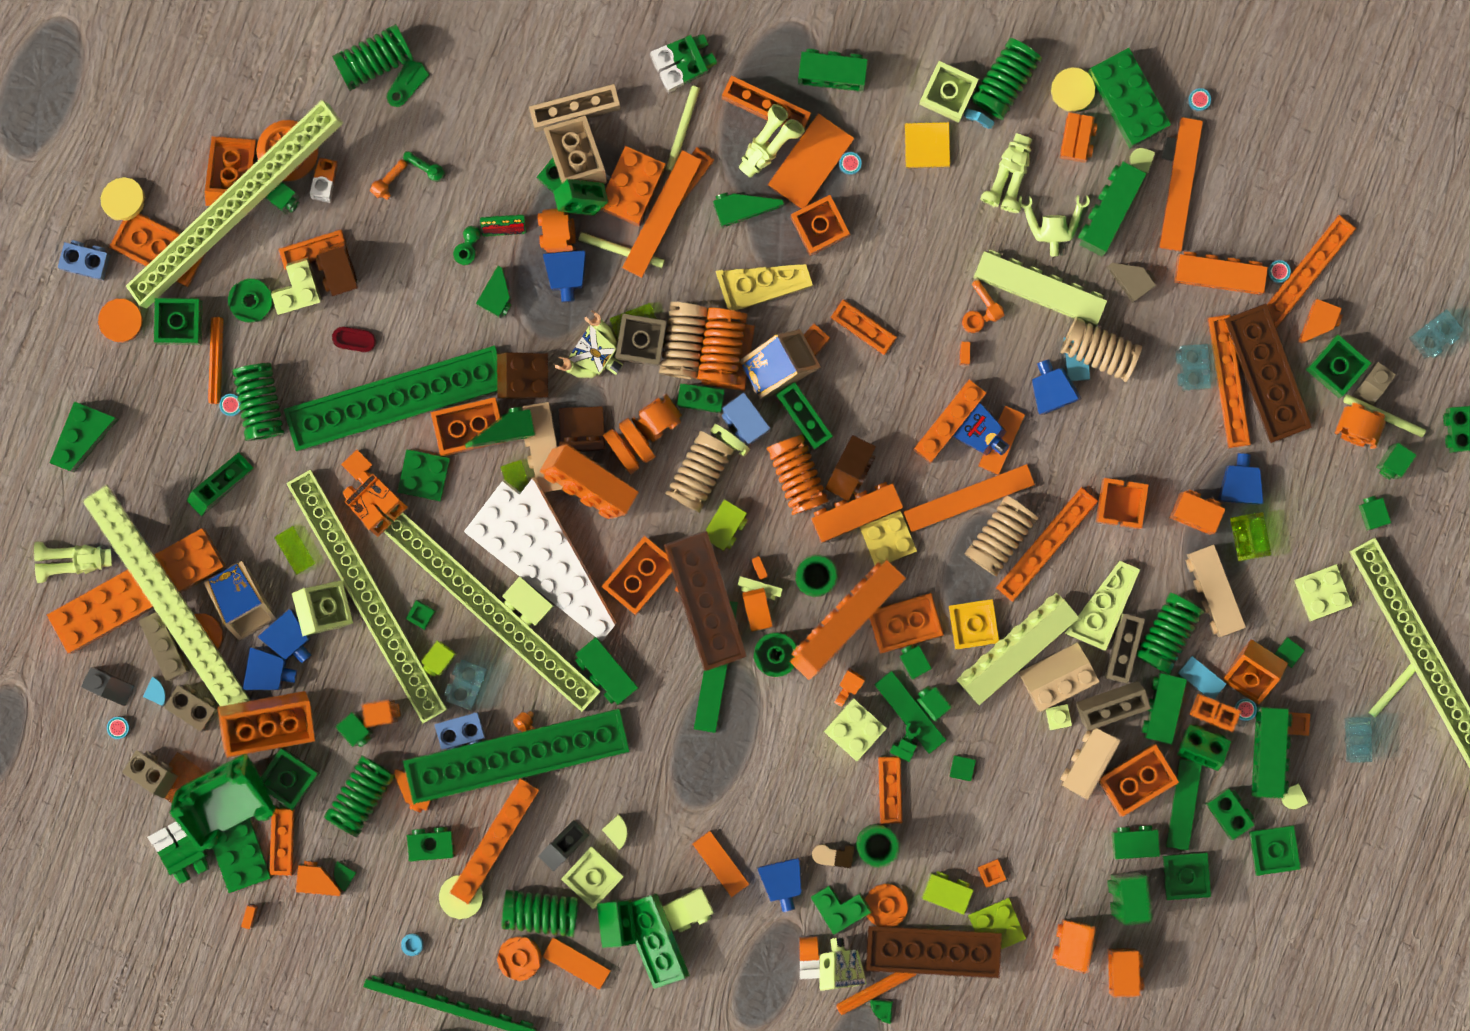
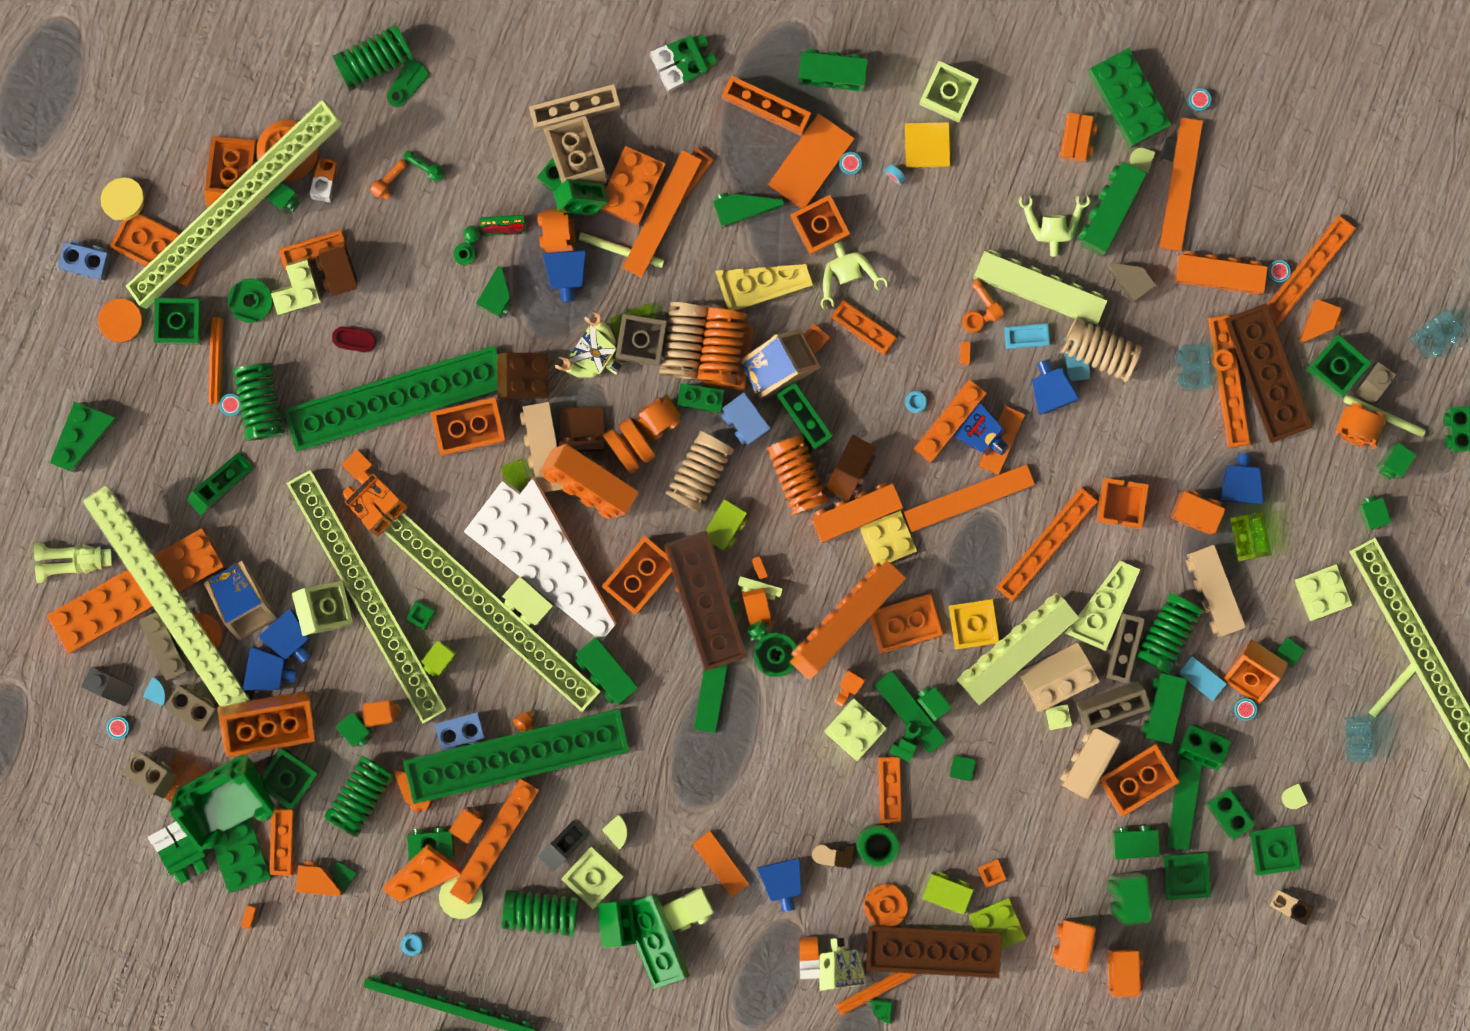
clear neon green tile [274,526,316,575] -> none
green plate [397,449,450,502] -> none
clear light blue brick [444,660,488,710] -> none
green slope [465,407,535,448] -> none
orange tile [497,936,542,981] -> none
orange tile [542,937,611,990] -> none
yellowish green bar [665,86,700,172] -> none
yellowish green tile [710,424,750,456] -> none
yellowish green piece [739,104,805,178] -> none
green piece [795,556,837,597] -> none
green plate [811,885,872,935] -> none
green brick [899,644,932,680] -> none
medium azure tile [964,108,995,129] -> none
tan piece [964,495,1039,577] -> none
green piece [971,38,1043,120] -> none
yellowish green piece [980,134,1032,213] -> none
light yellow tile [1051,68,1095,112] -> none
orange hips [1189,694,1241,732] -> none
green brick [1251,707,1292,799] -> none
orange tile [1288,712,1310,736] -> none
none -> orange wing [383,845,461,902]
none -> orange brick [449,807,485,844]
none -> green plate [748,620,769,641]
none -> yellowish green piece [820,242,889,310]
none -> medium azure tile [884,164,906,185]
none -> medium azure tile [905,391,927,413]
none -> medium azure tile [1004,323,1050,349]
none -> orange tile [1211,349,1234,371]
none -> leg [1269,890,1315,925]

